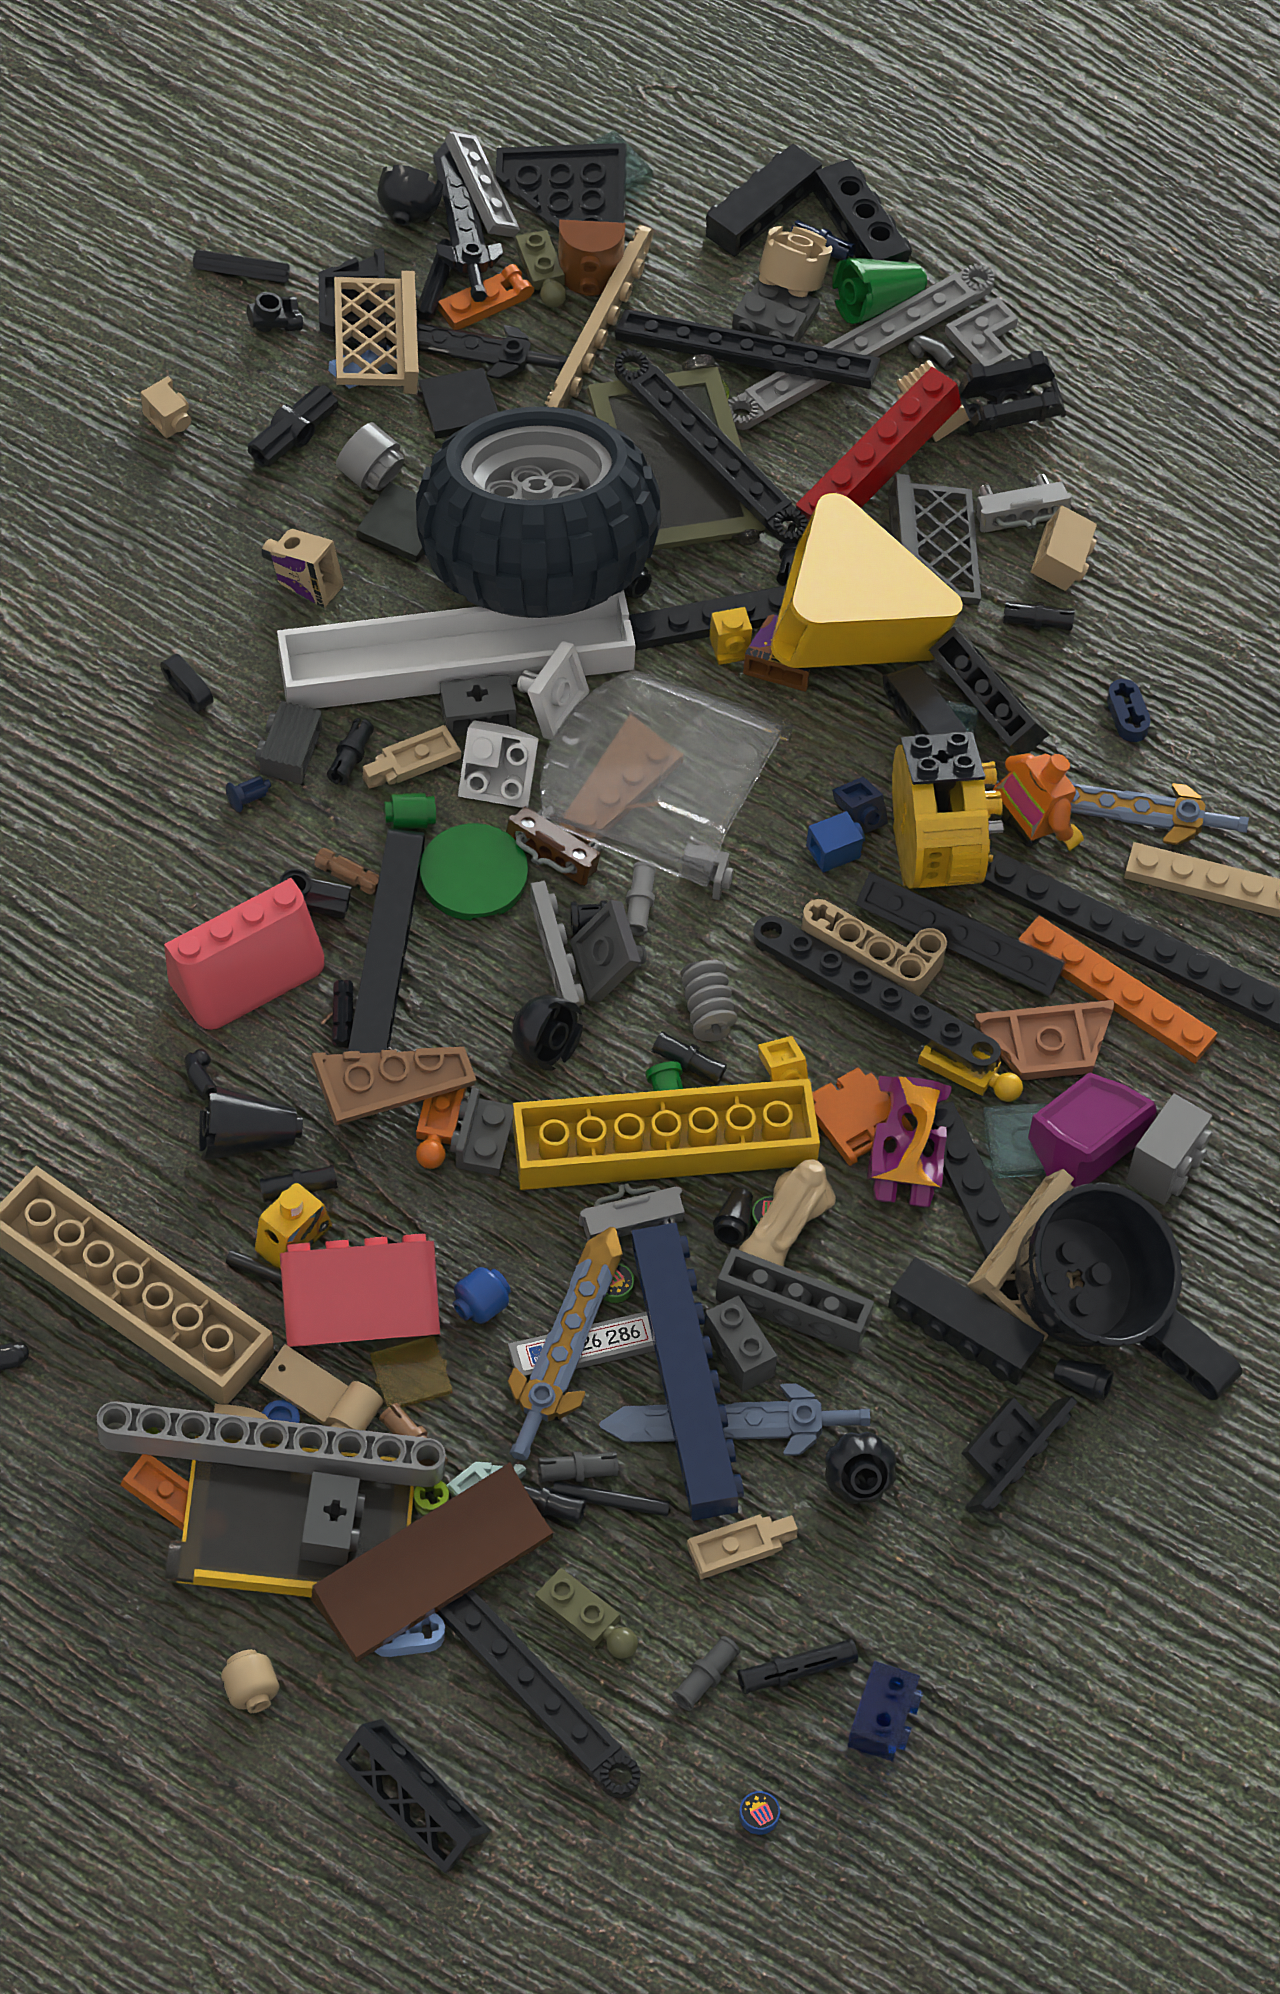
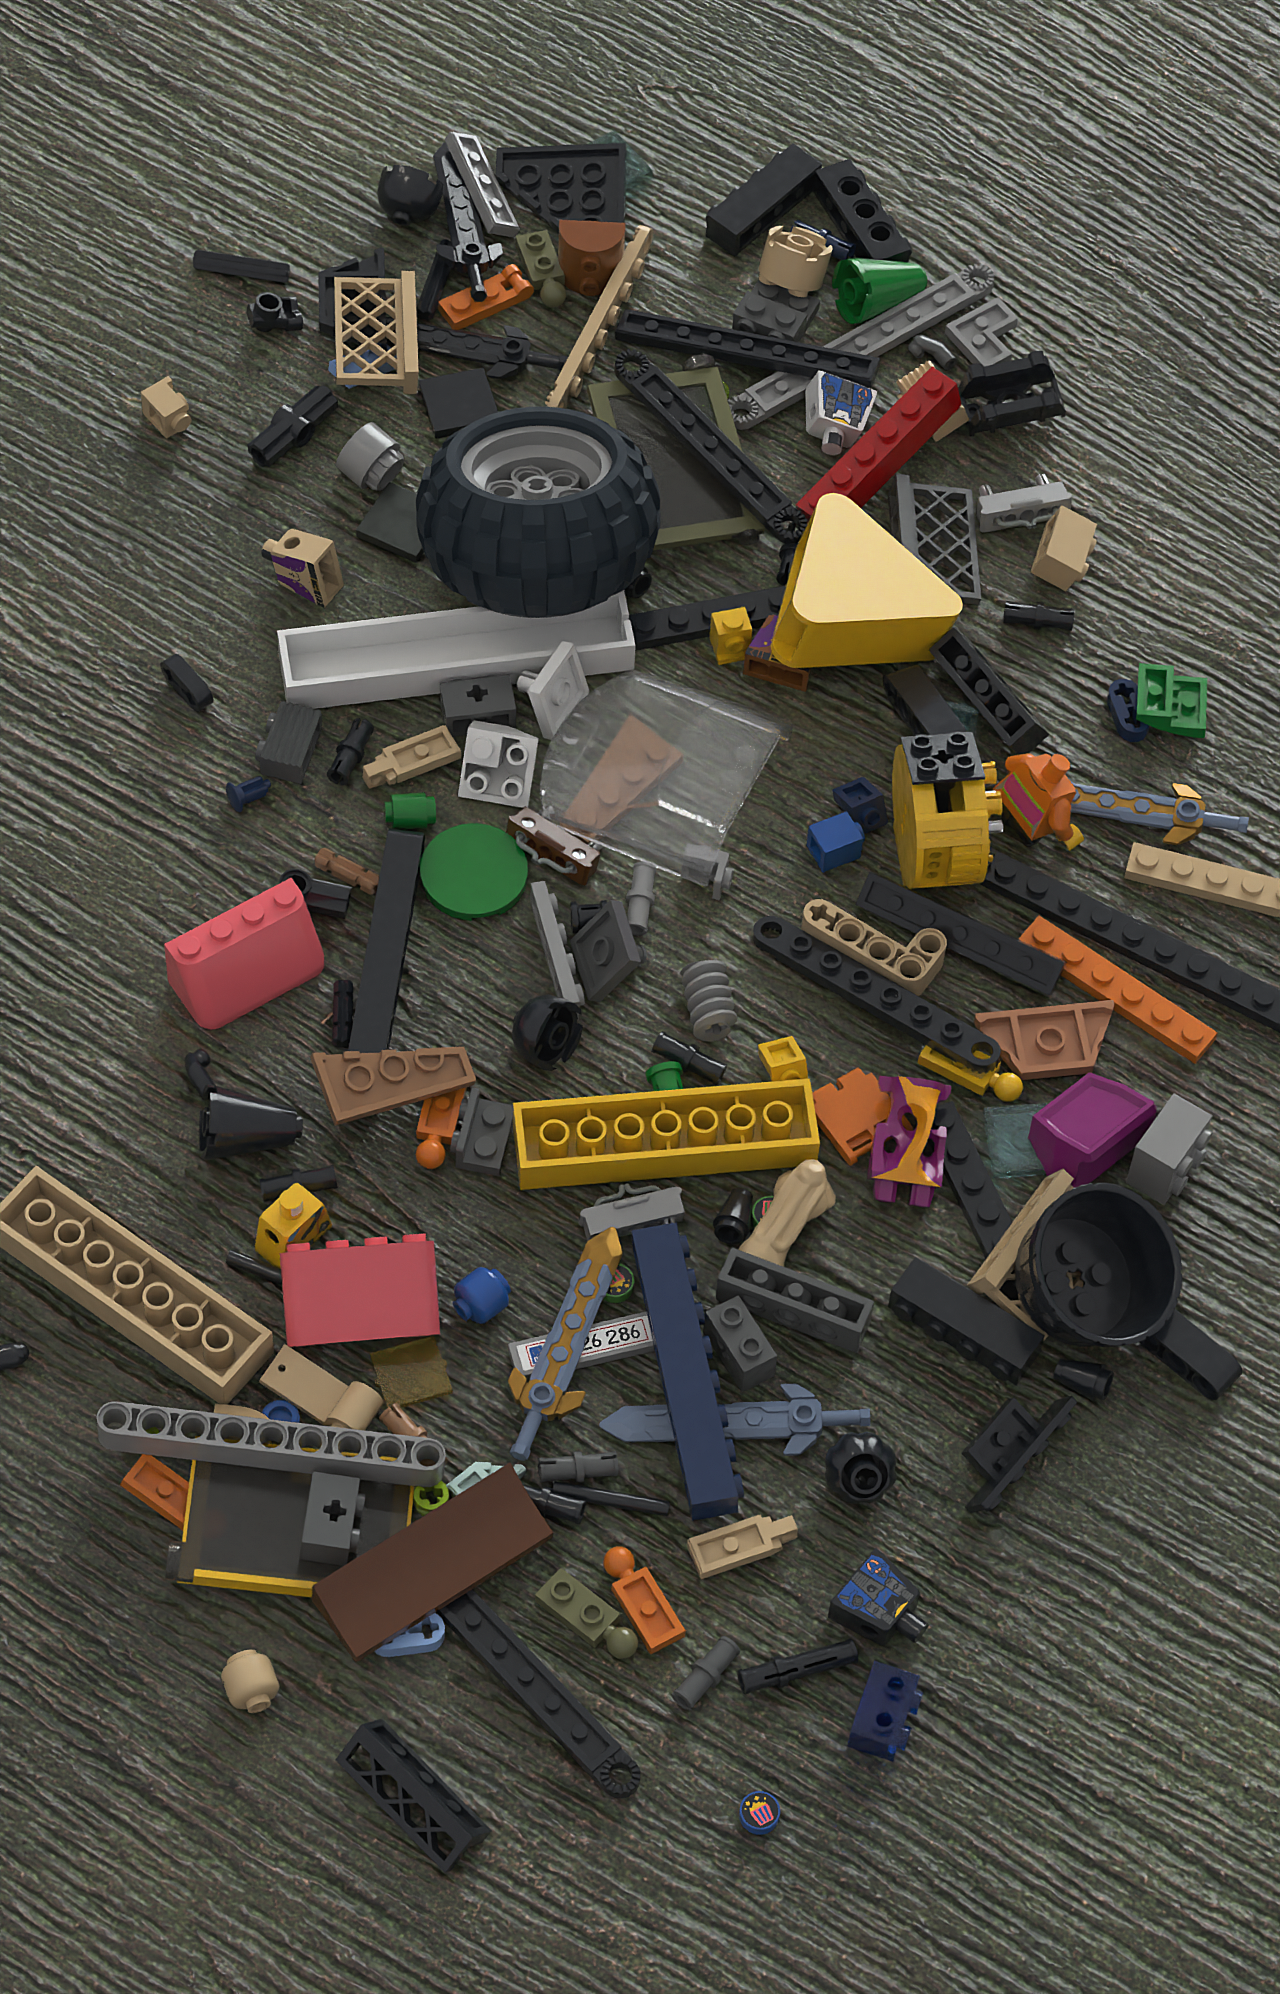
none -> orange plate [603,1546,686,1655]
none -> torso [805,370,877,455]
none -> torso [828,1548,928,1646]
none -> green slope [1136,663,1208,738]

